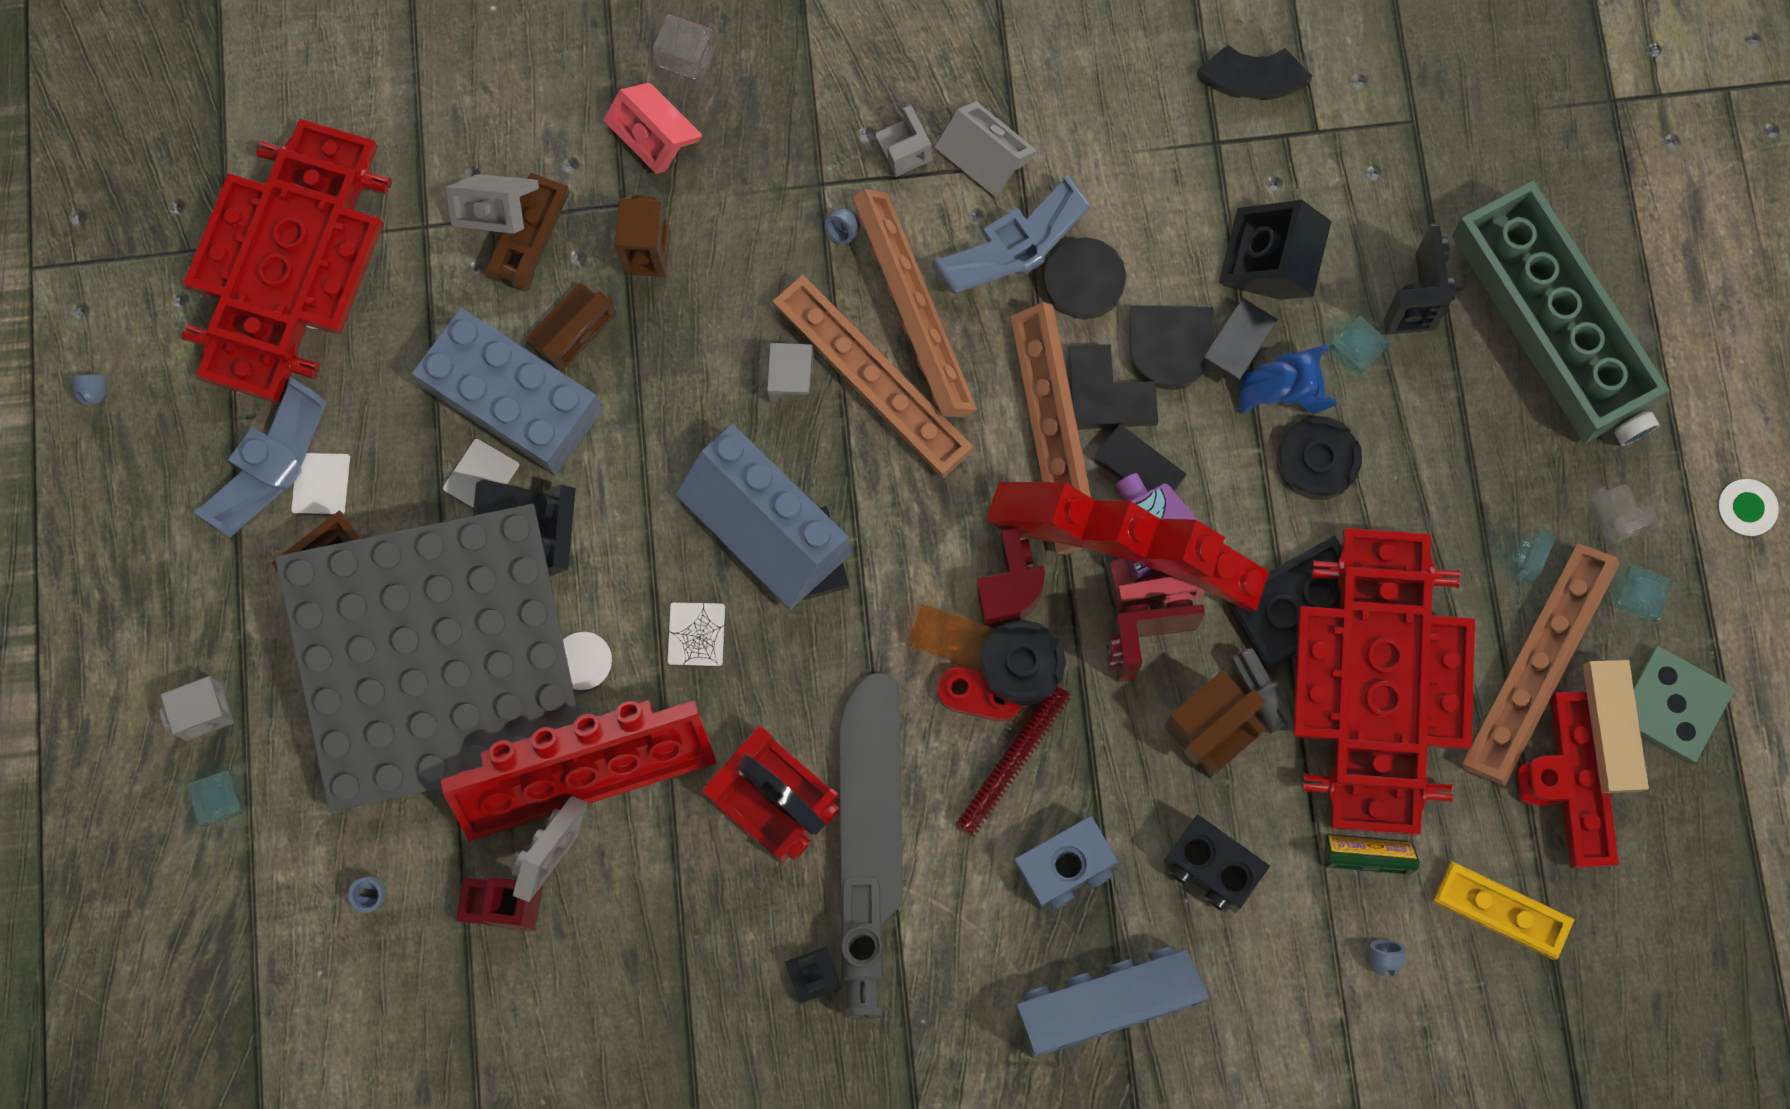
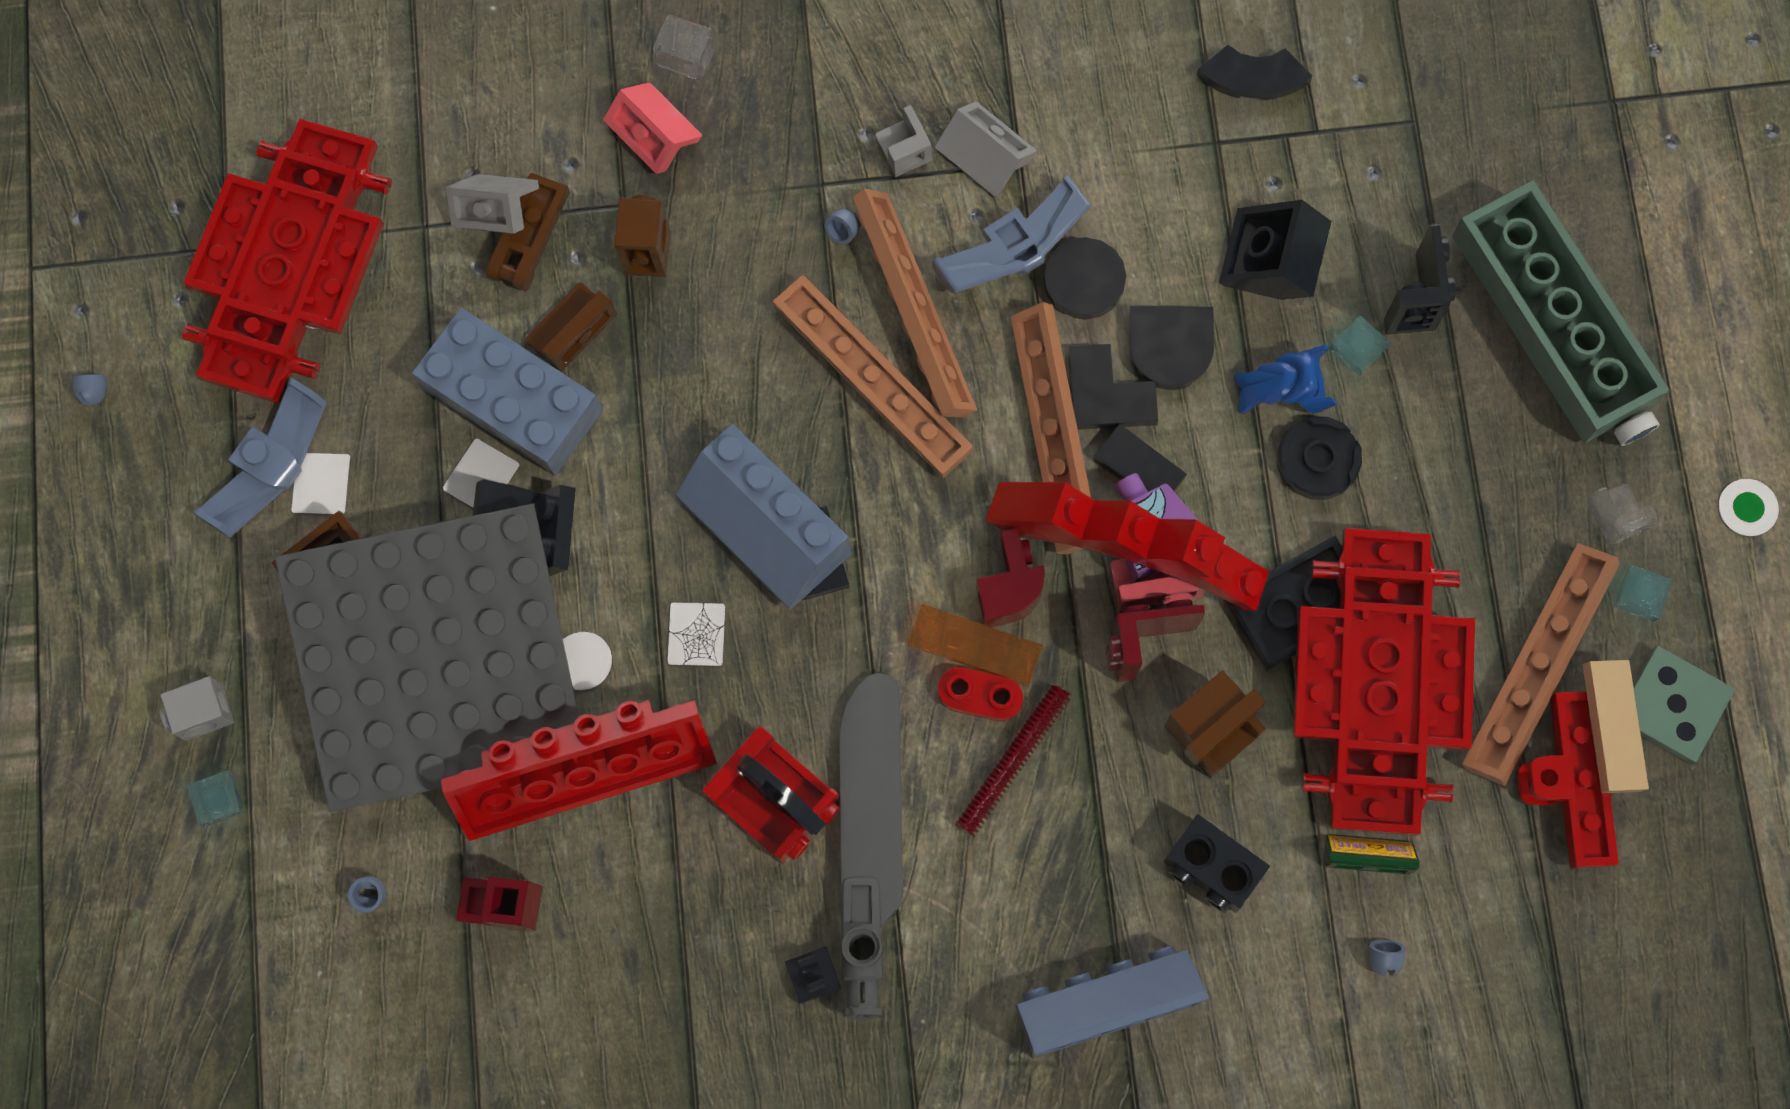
light grey plate [512,796,587,902] -> none
light grey panel [767,343,814,403] -> none
black tile [979,620,1066,706] -> none
sand blue brick [1014,816,1118,911] -> none
black tile [1200,298,1278,386] -> none
dark grey axle [1231,649,1293,734] -> none
yellow tile [1432,861,1575,960] -> none
clear light blue plate [1514,529,1556,584] -> none

